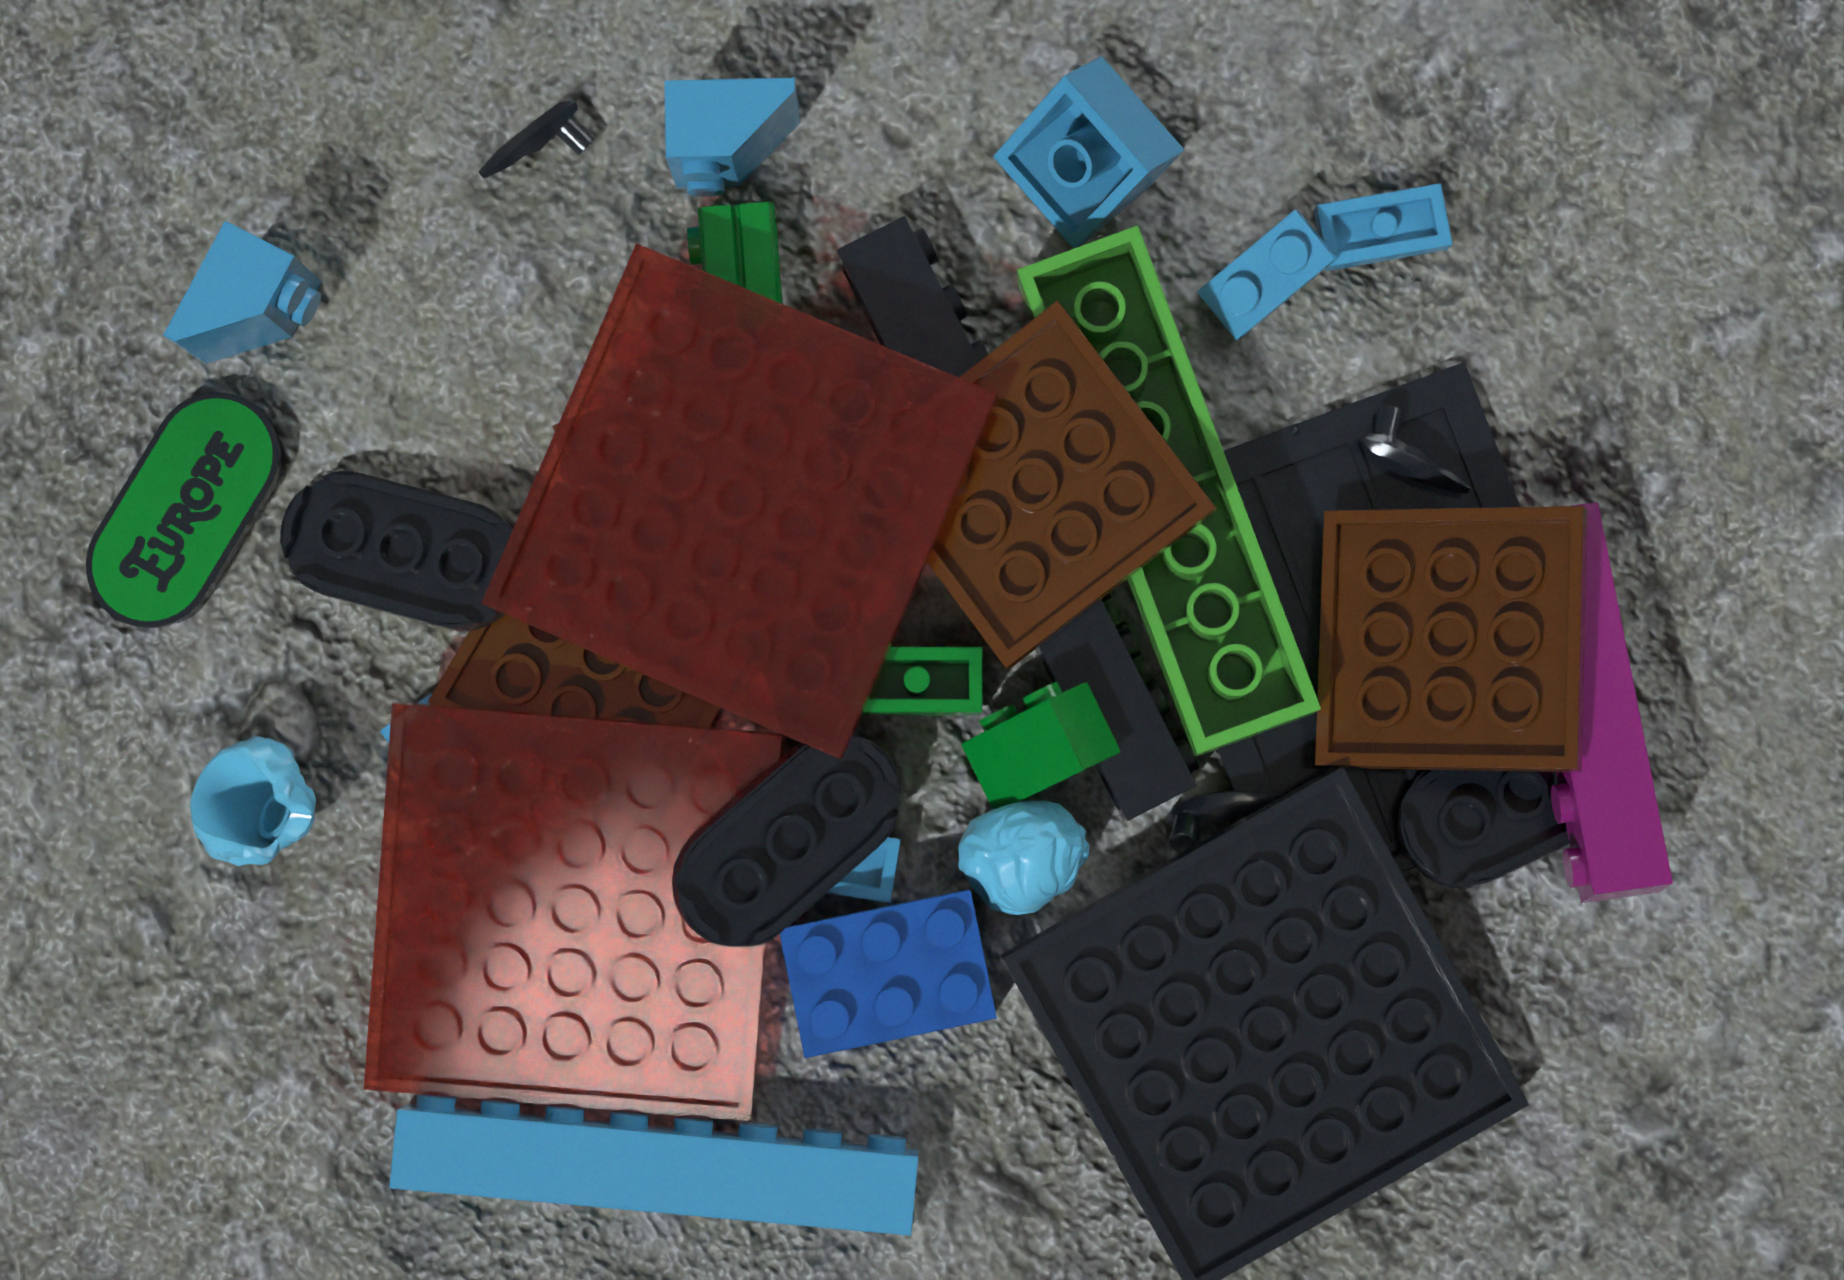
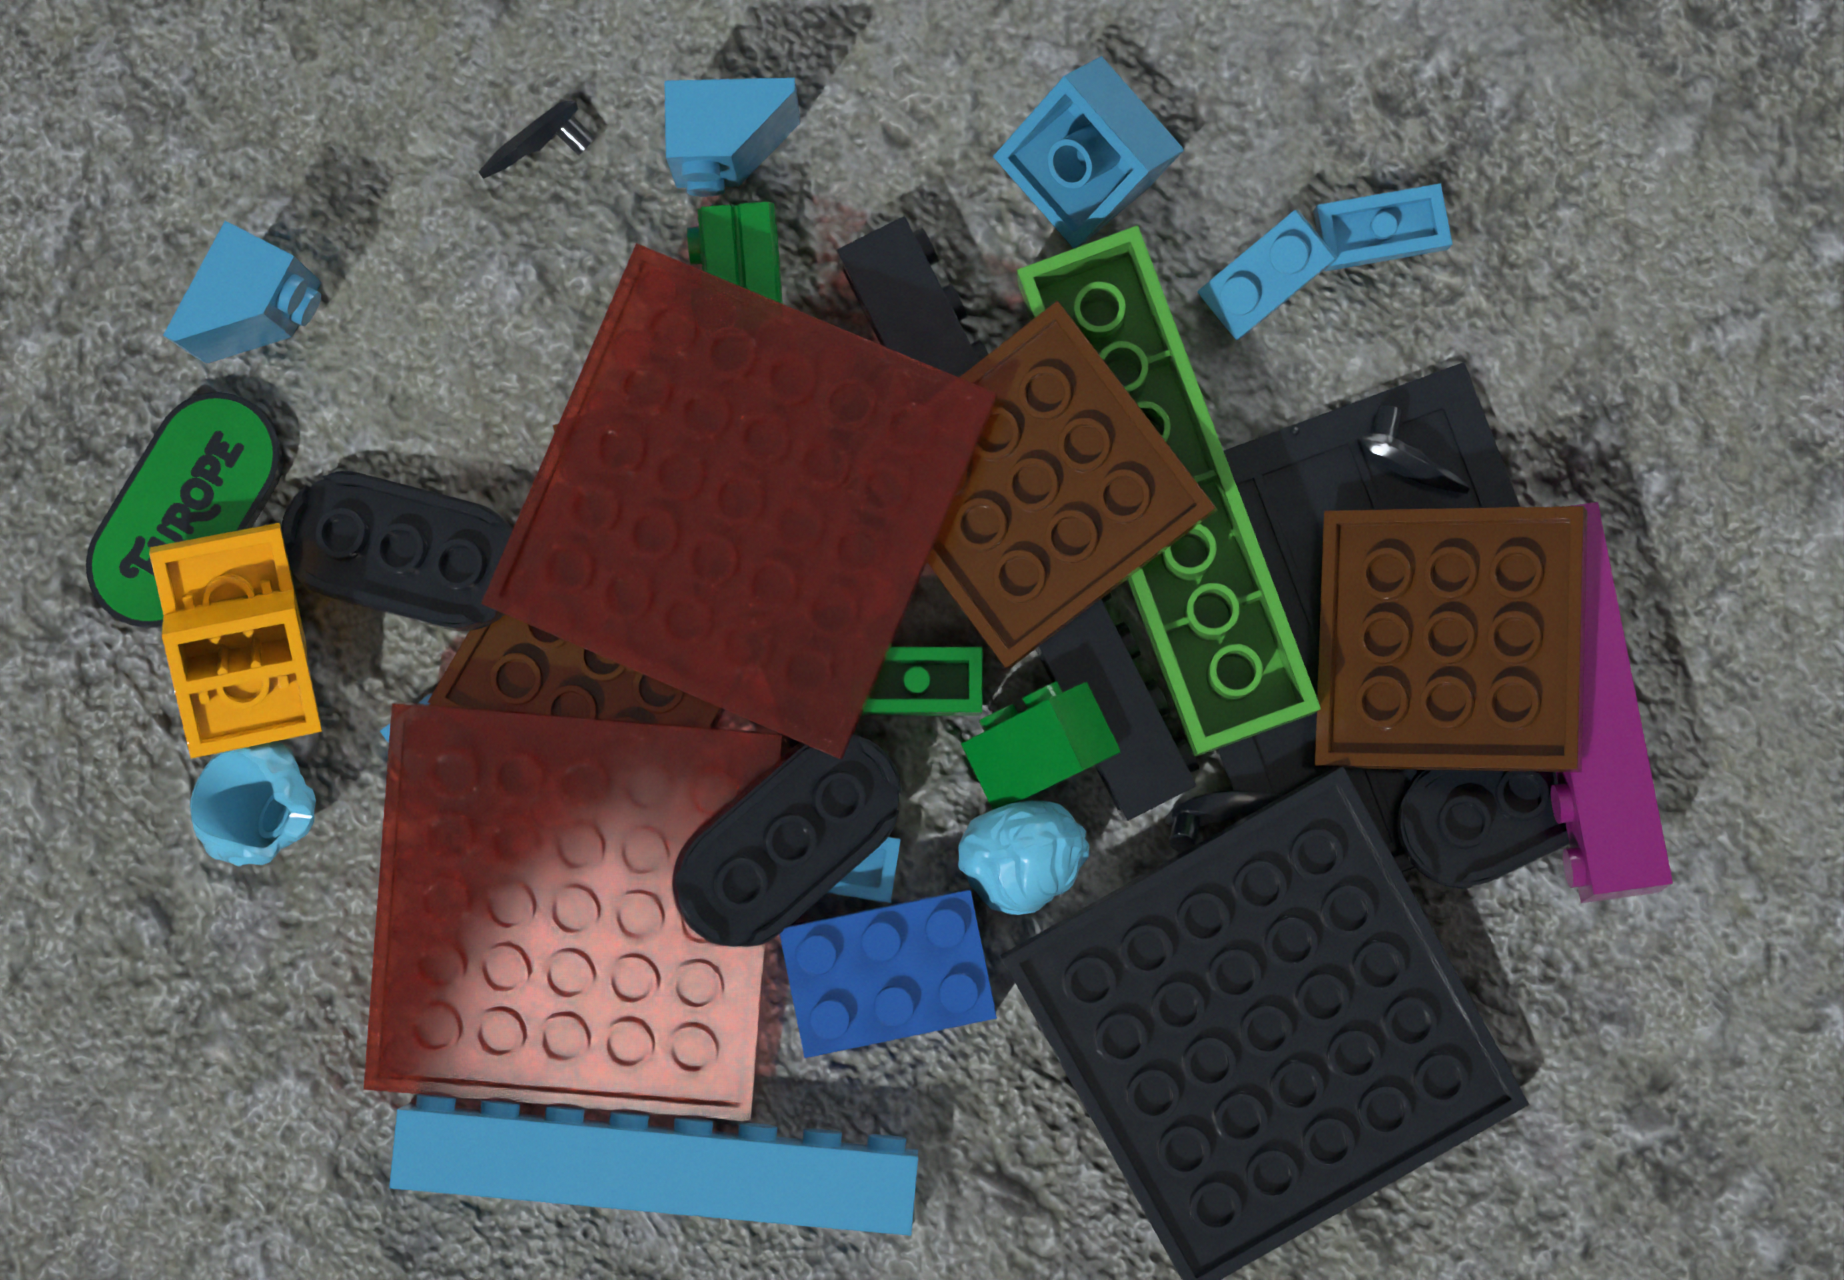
none -> light orange bracket [149,523,322,759]

